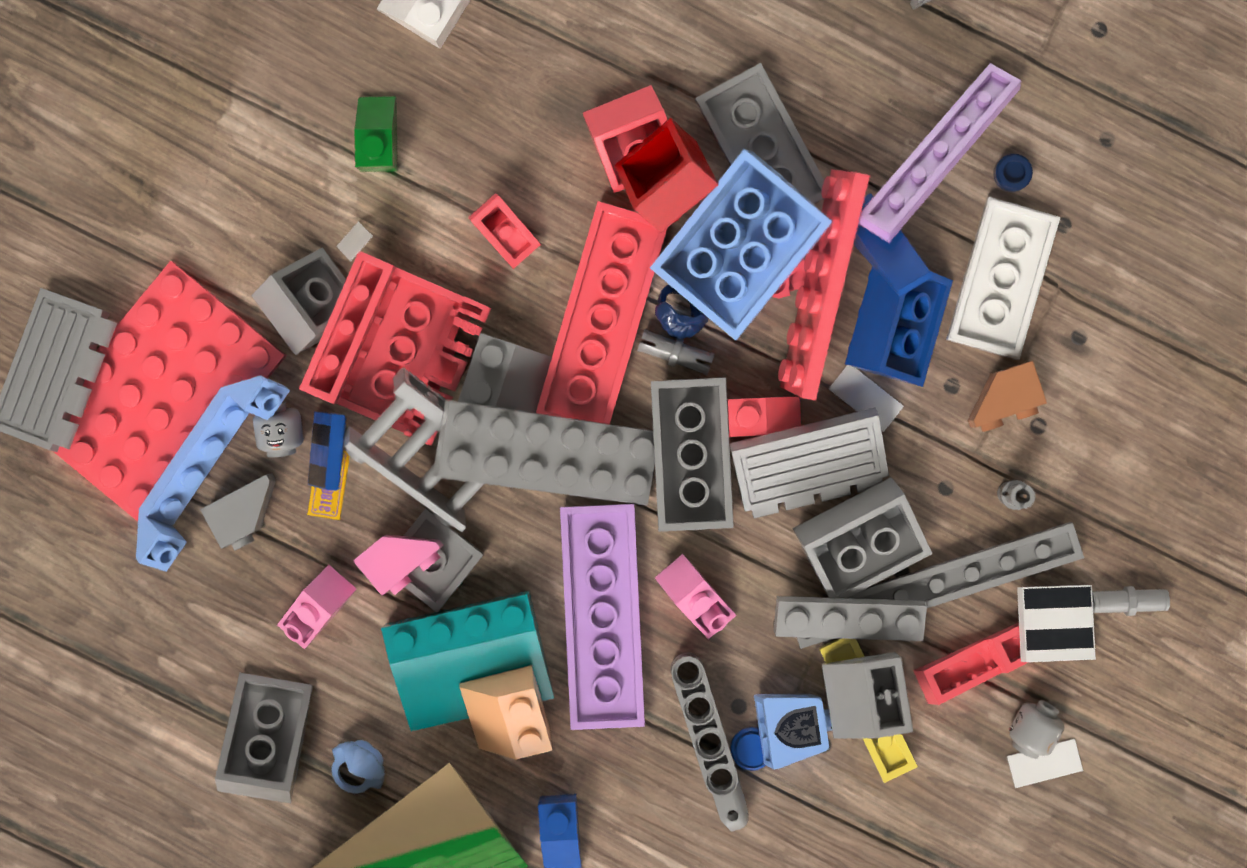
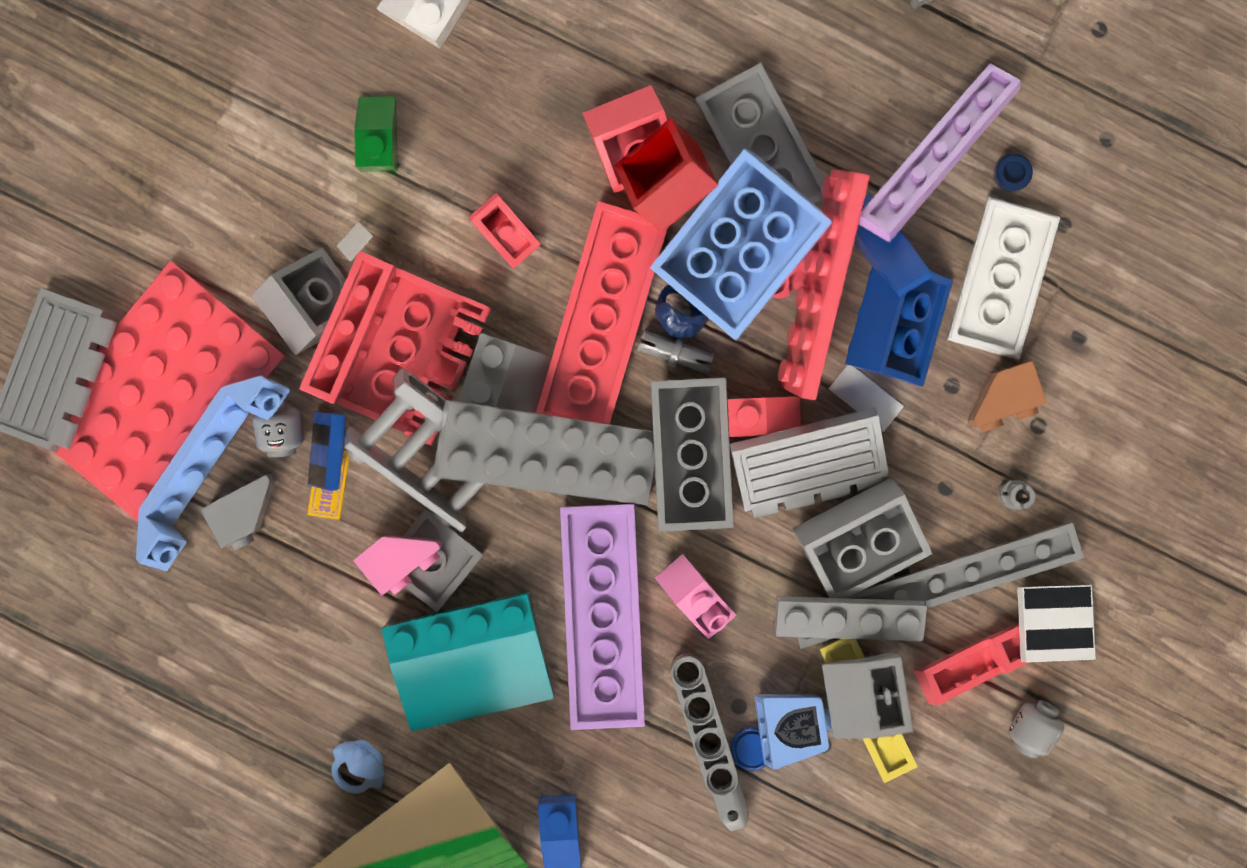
light grey slope [215,673,313,803] -> none
bright pink slope [277,565,356,649] -> none
light nougat slope [459,665,552,760] -> none
white sticker [1007,739,1083,788] -> none
light grey pin [1092,586,1170,616] -> none

